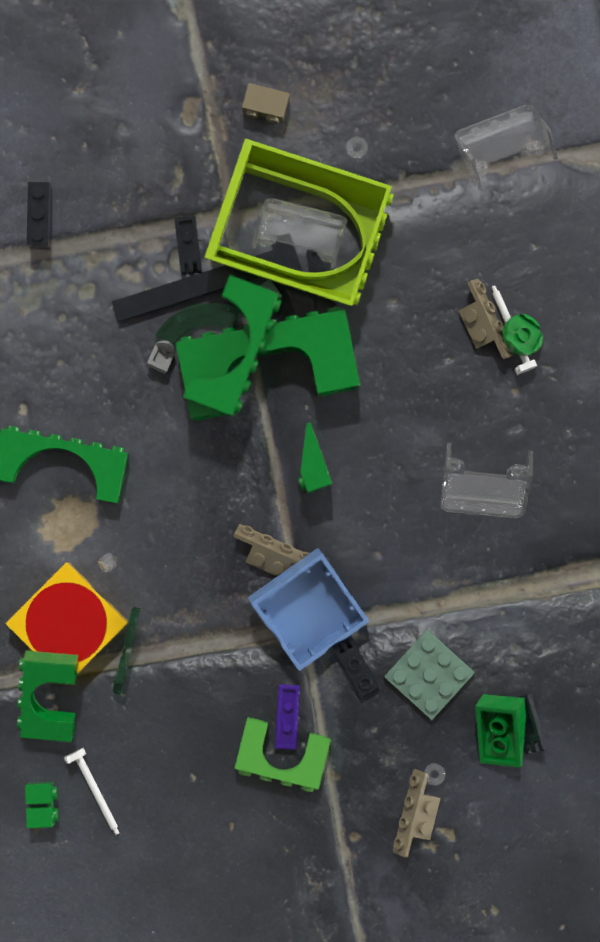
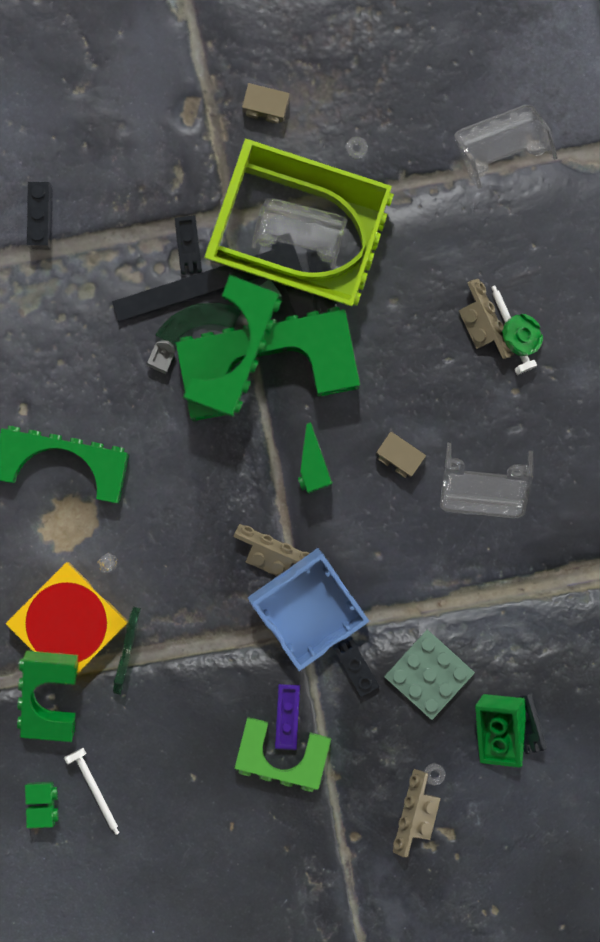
none -> dark tan brick [376,432,426,478]

